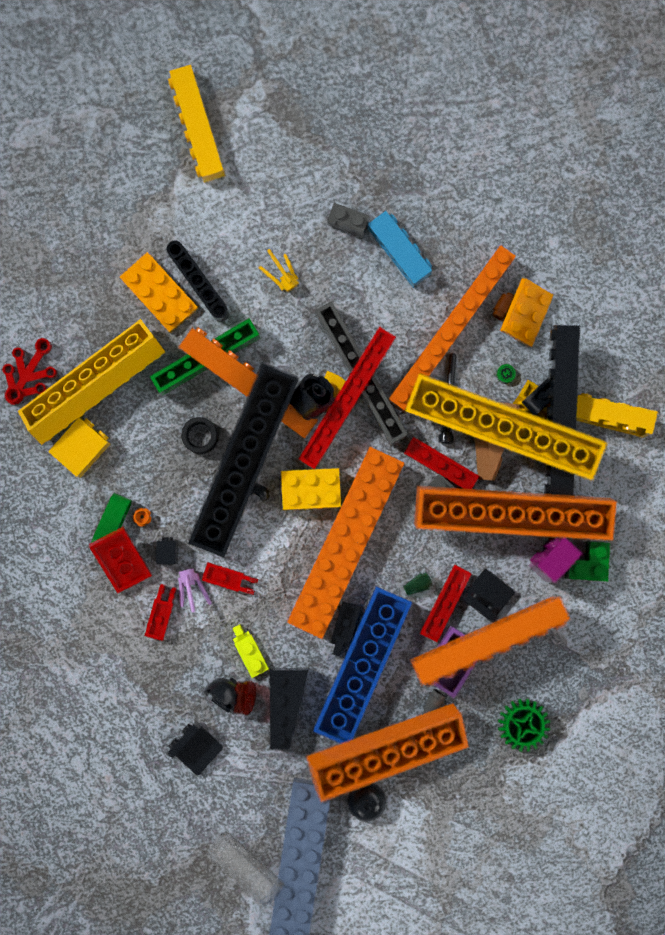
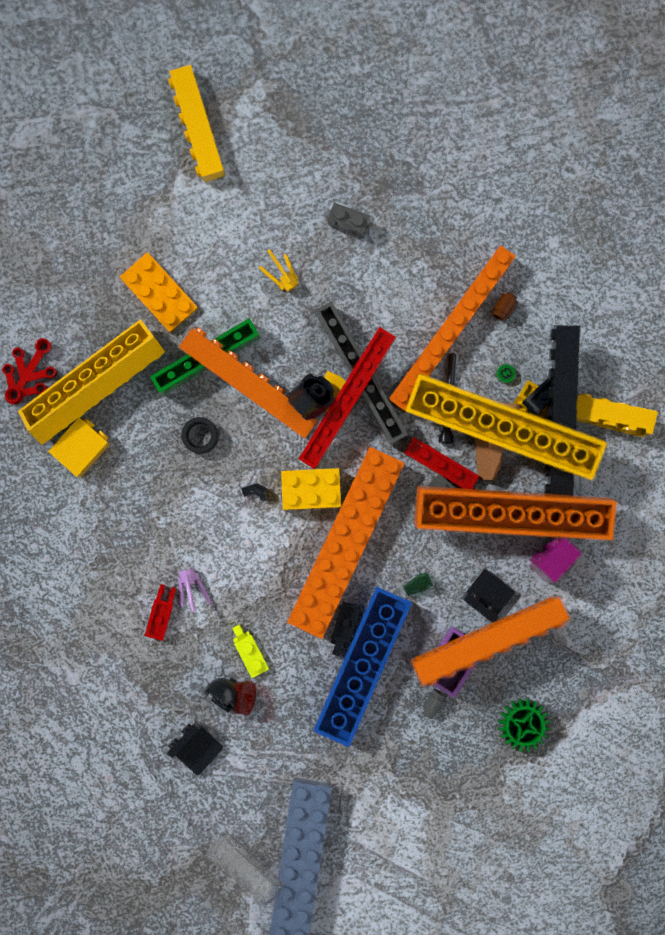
red plate [89,526,152,594] -> none
green beam [91,492,132,543] -> none
orange plate [133,508,152,527] -> none
black brick [156,537,178,564] -> none
black beam [166,241,229,322] -> none
black brick [188,361,299,557] -> none
red hinge [202,562,259,595] -> none
black wedge [269,668,309,750] -> none
orange brick [306,703,469,802] -> none
black cylinder [348,783,386,822] -> none
dark azure brick [367,211,432,288] -> none
red plate [420,565,472,642] -> none
light orange plate [500,278,554,347] -> none
green brick [565,541,610,582] -> none

